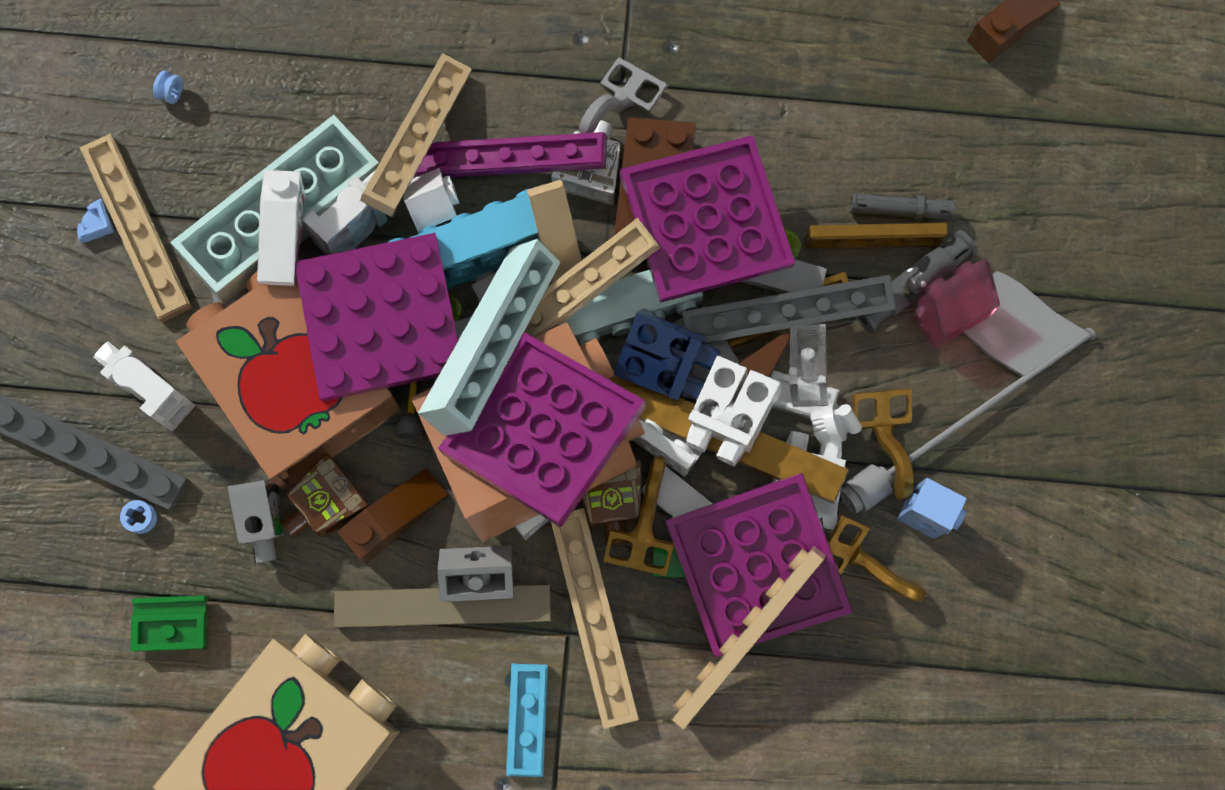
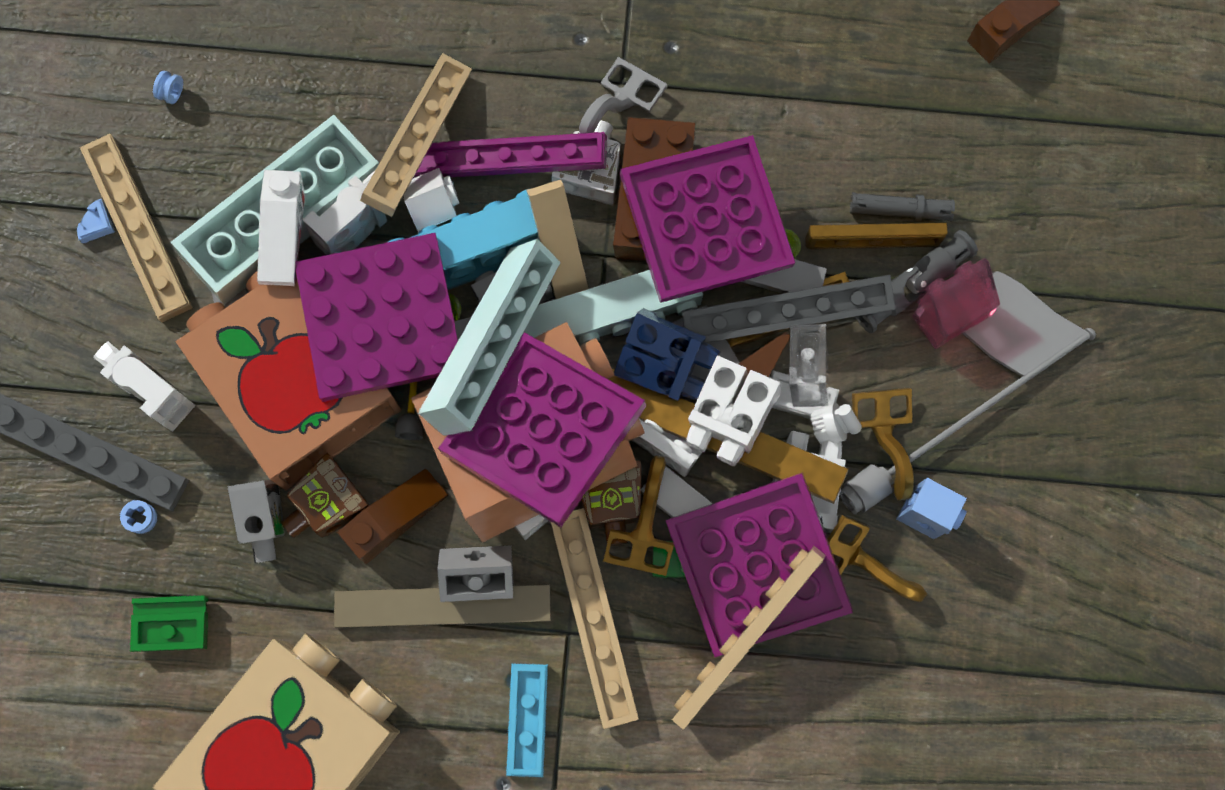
tan tile [522,218,660,338] -> none

